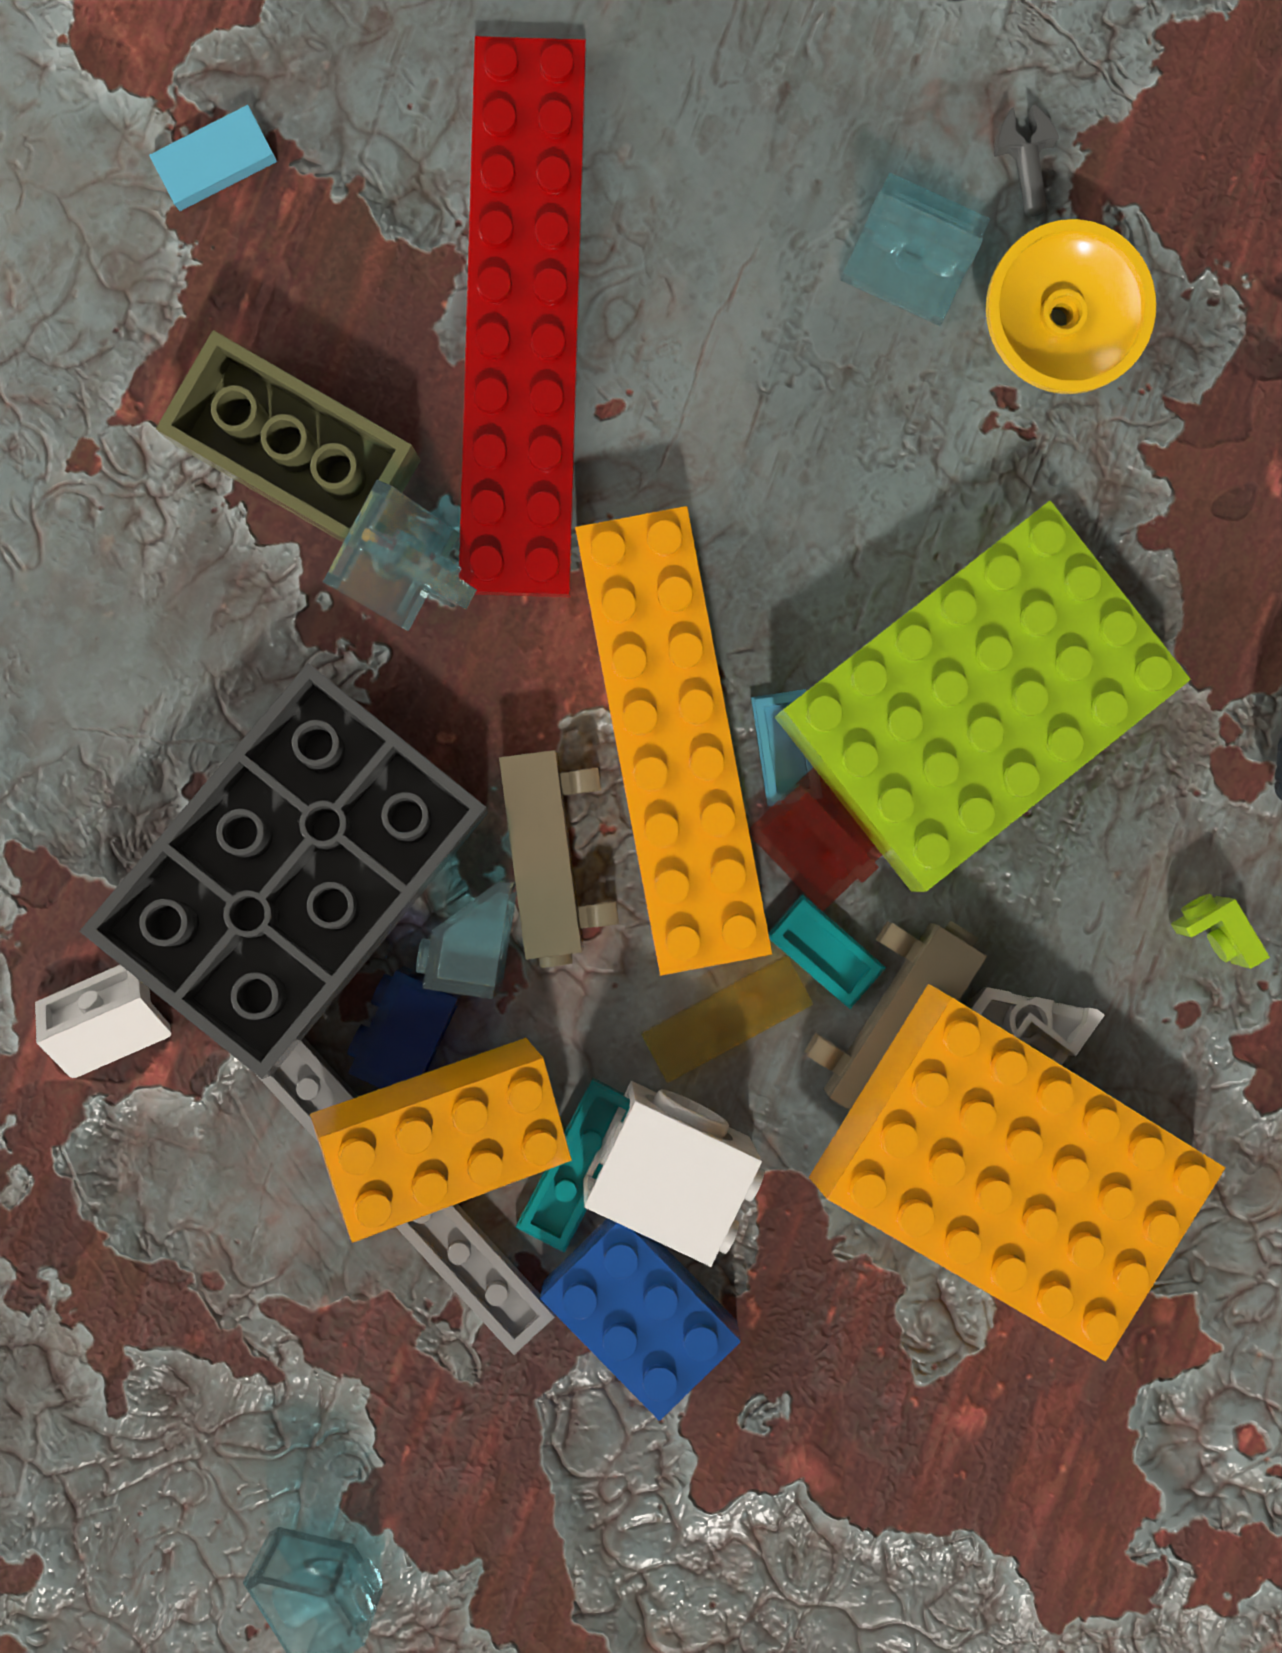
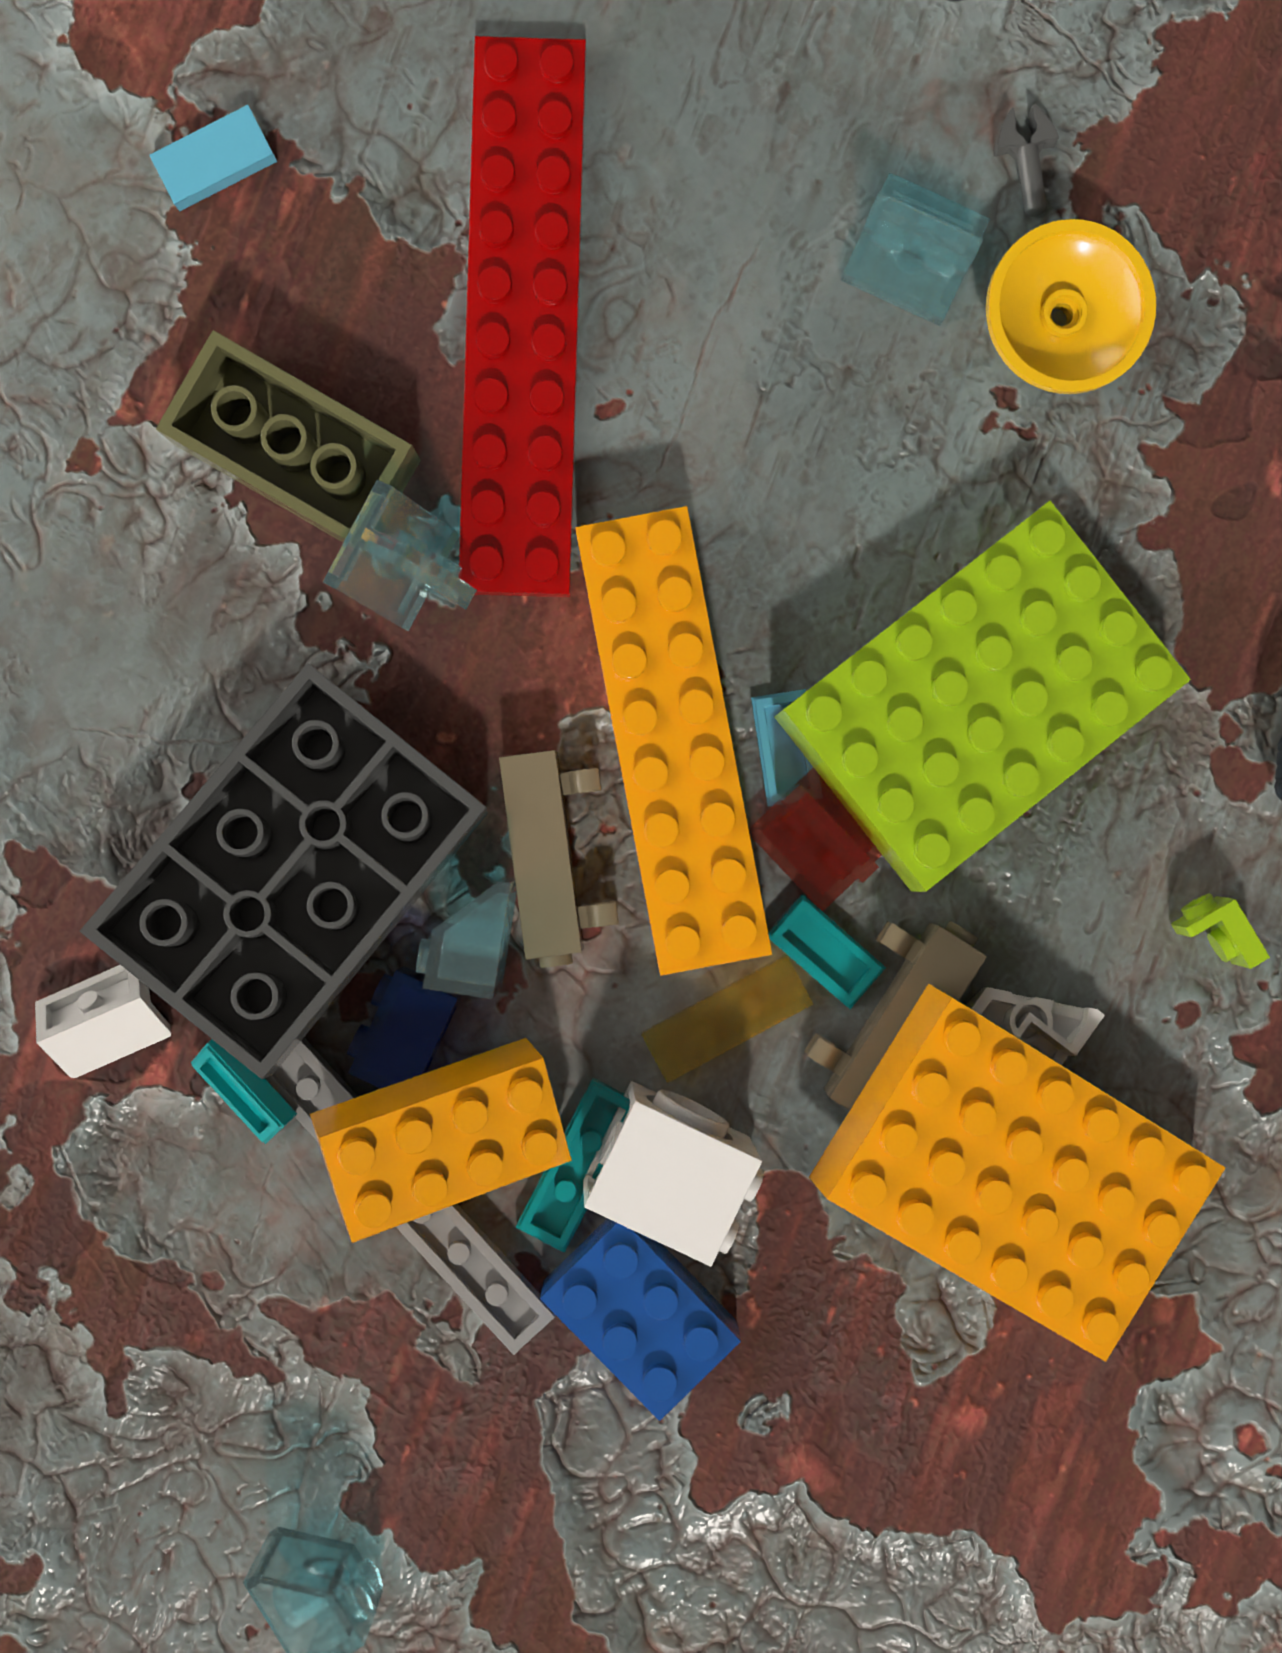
none -> teal tile [191,1039,297,1144]

